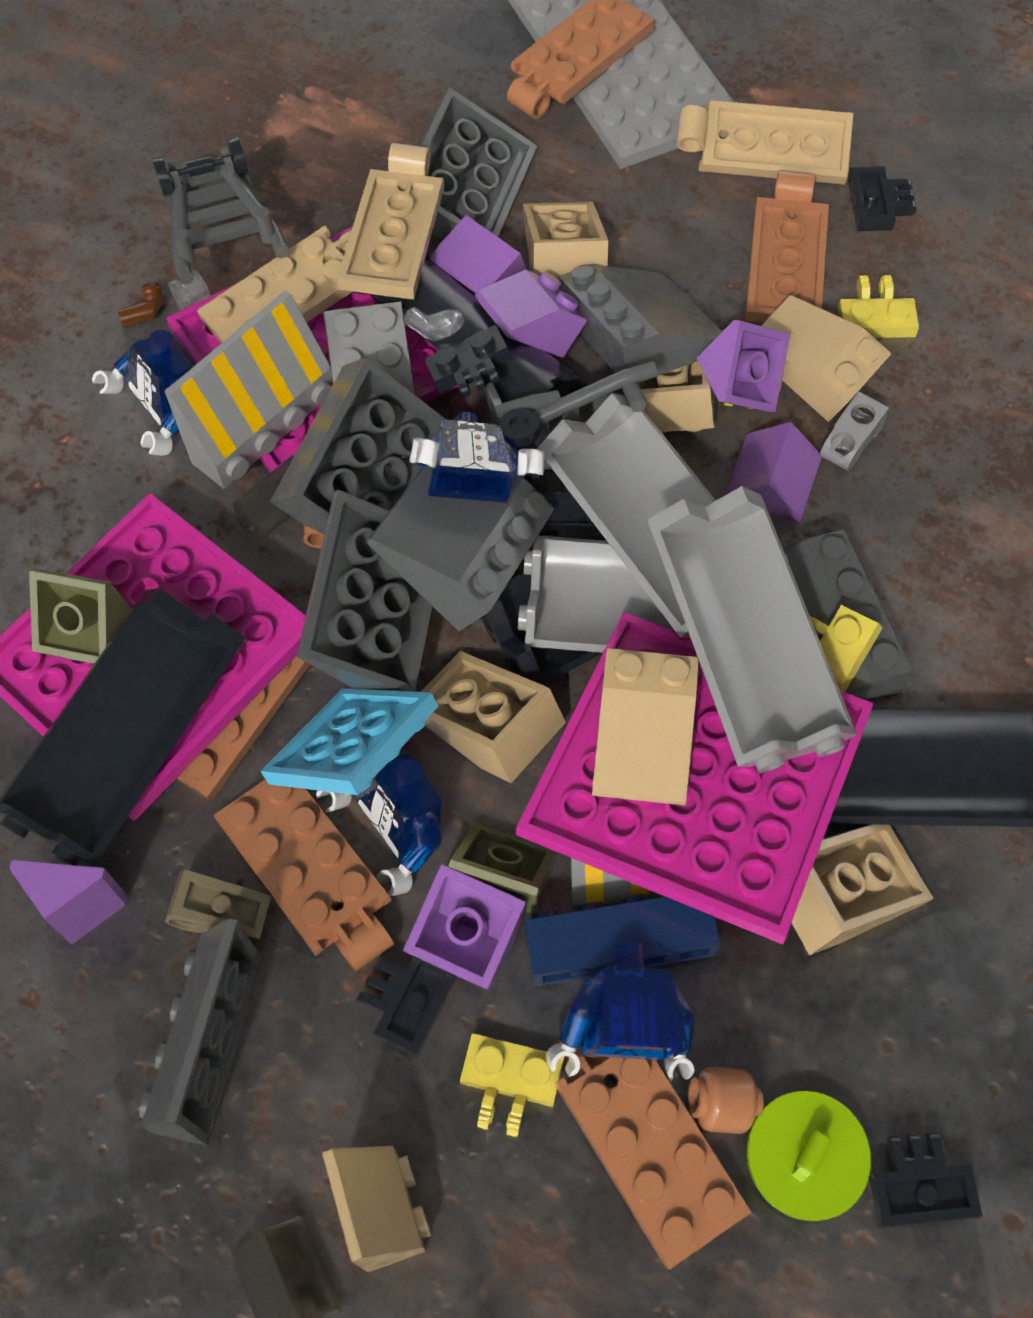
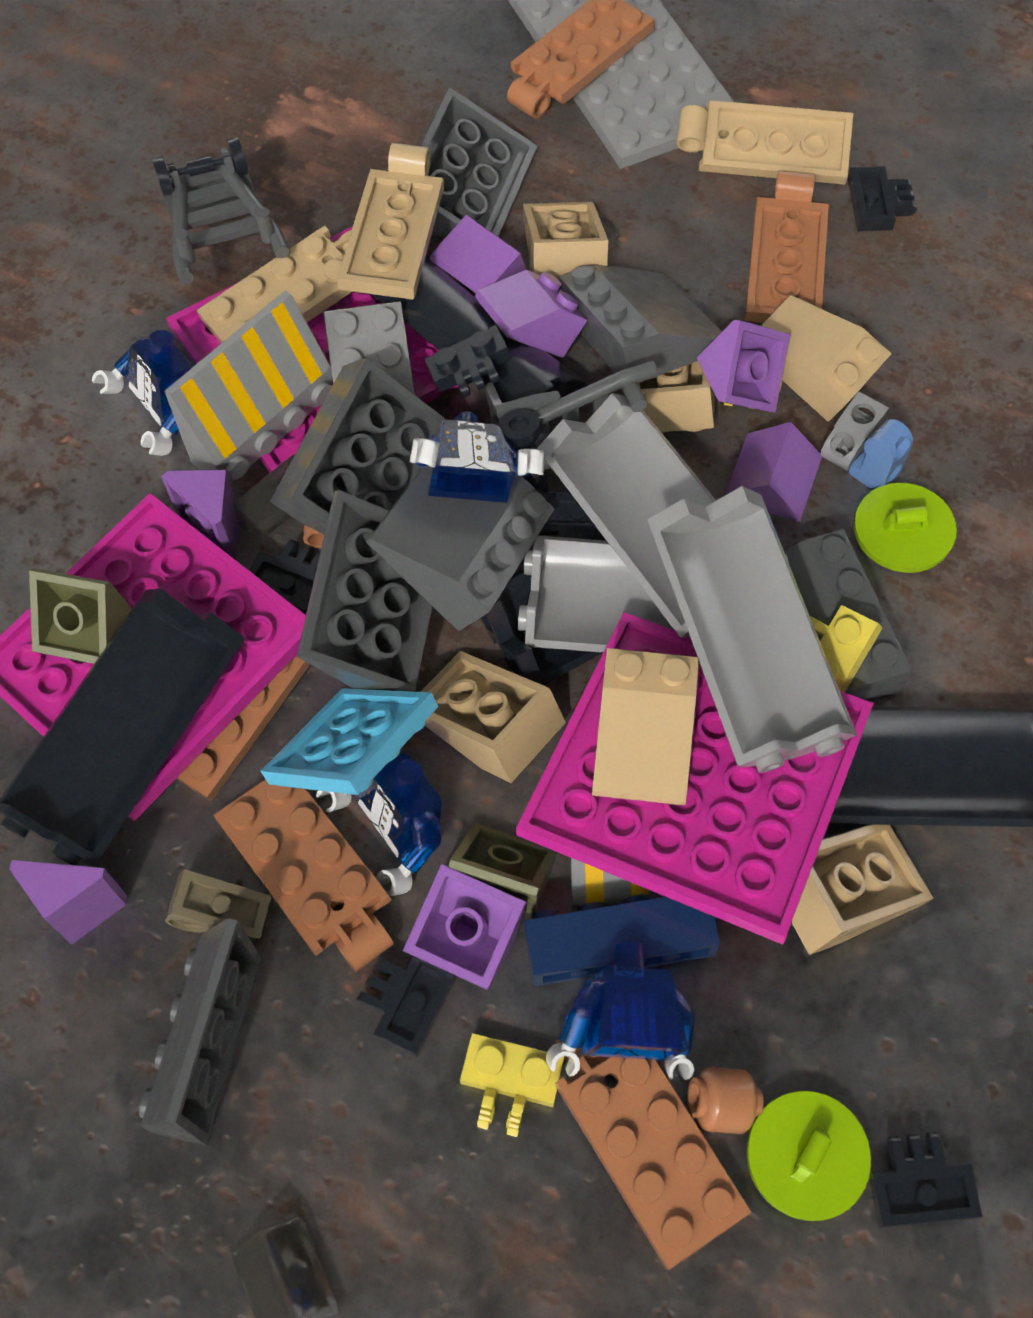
reddish brown arm [117,282,165,328] -> none
clear wheel [168,269,211,310] -> none
tan slope [322,1146,431,1273] -> none
clear arm [404,307,464,341] -> none
light yellow hinge [838,275,919,338] -> none
none -> medium lavender slope [161,470,241,561]
none -> black hinge [249,539,321,614]
none -> medium blue leg [848,419,913,490]
none -> lime shield [854,483,957,573]

